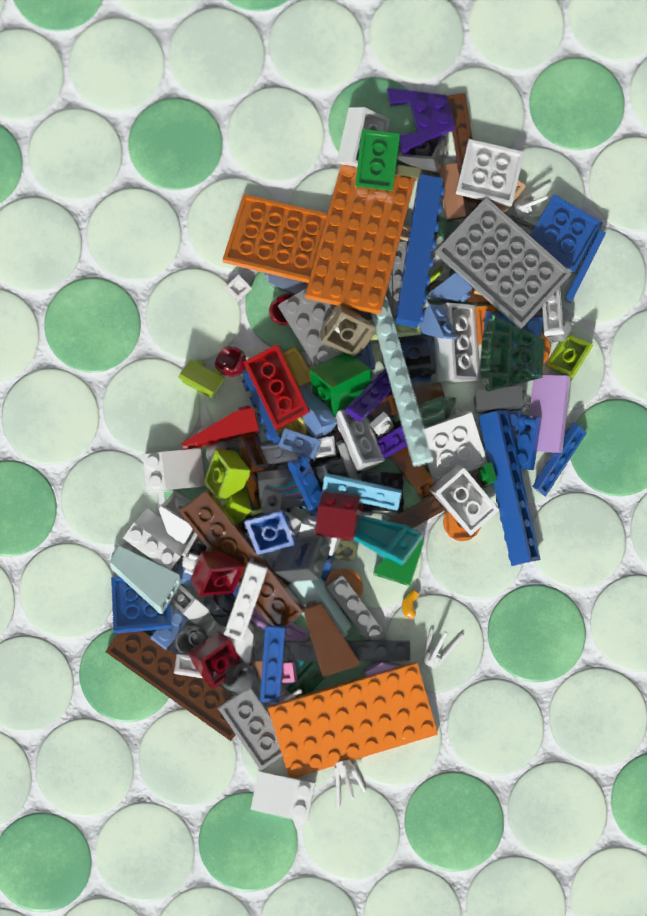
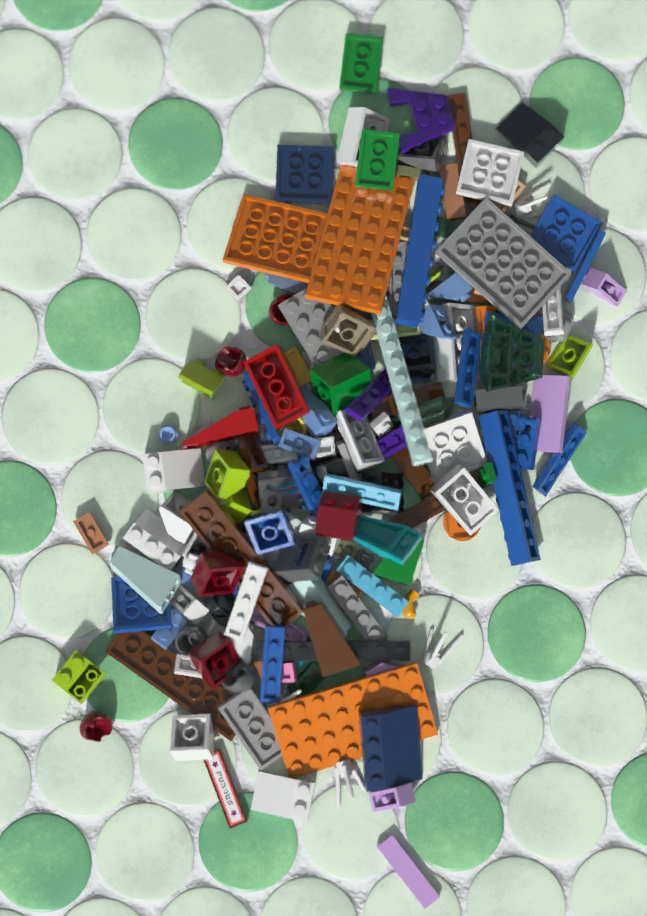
none -> lime slope [52,650,106,705]
none -> nougat plate [73,512,109,555]
none -> dark red hair [79,711,113,742]
none -> light blue plate [158,425,178,444]
none -> white slope [170,714,215,761]
none -> tile [203,749,248,829]
none -> dark blue plate [275,145,334,204]
none -> medium azure plate [336,555,409,617]
none -> green plate [339,33,383,94]
none -> dark grey plate [354,549,375,570]
none -> dark blue slope [358,704,422,792]
none -> lavender slope [369,783,416,812]
none -> lavender tile [377,835,440,909]
none -> blue plate [454,329,482,408]
none -> black slope [496,102,565,168]
none -> lavender slope [581,268,627,307]

